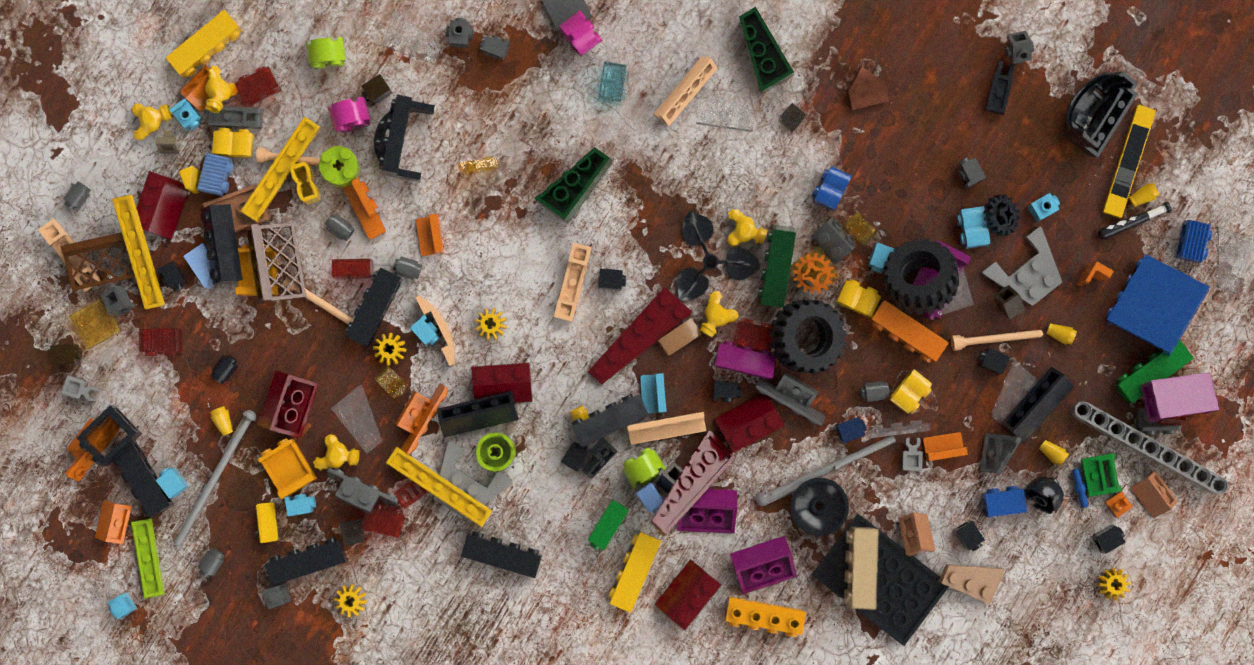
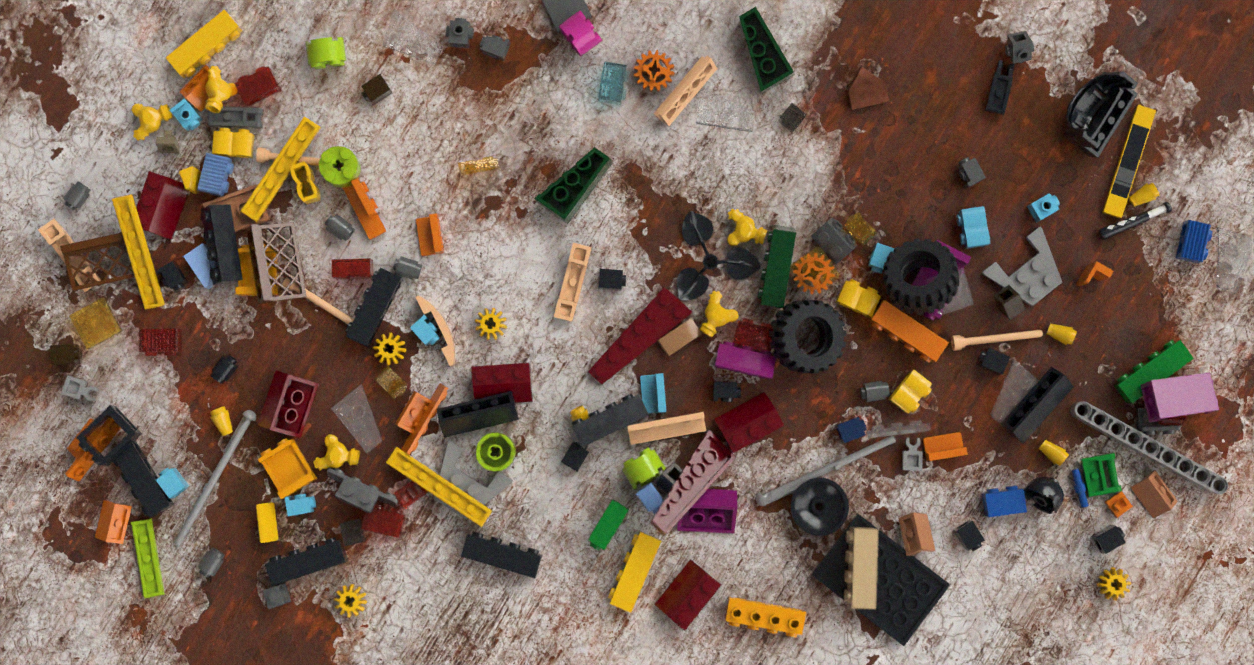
dark grey brick [100,285,135,316] -> none
medium azure brick [108,593,137,619] -> none
dark pink brick [327,97,371,133] -> none
black piece [374,94,435,183] -> none
black tile [582,437,617,479] -> none
magenta slope [730,536,797,595] -> none
dark grey bracket [755,372,825,426] -> none
blue brick [812,166,852,212] -> none
medium nougat wing [938,564,1005,604] -> none
dark grey wing [980,433,1021,474] -> none
black gear [983,194,1020,236] -> none
blue panel [1106,254,1210,357] -> none
none -> orange gear [634,50,675,92]

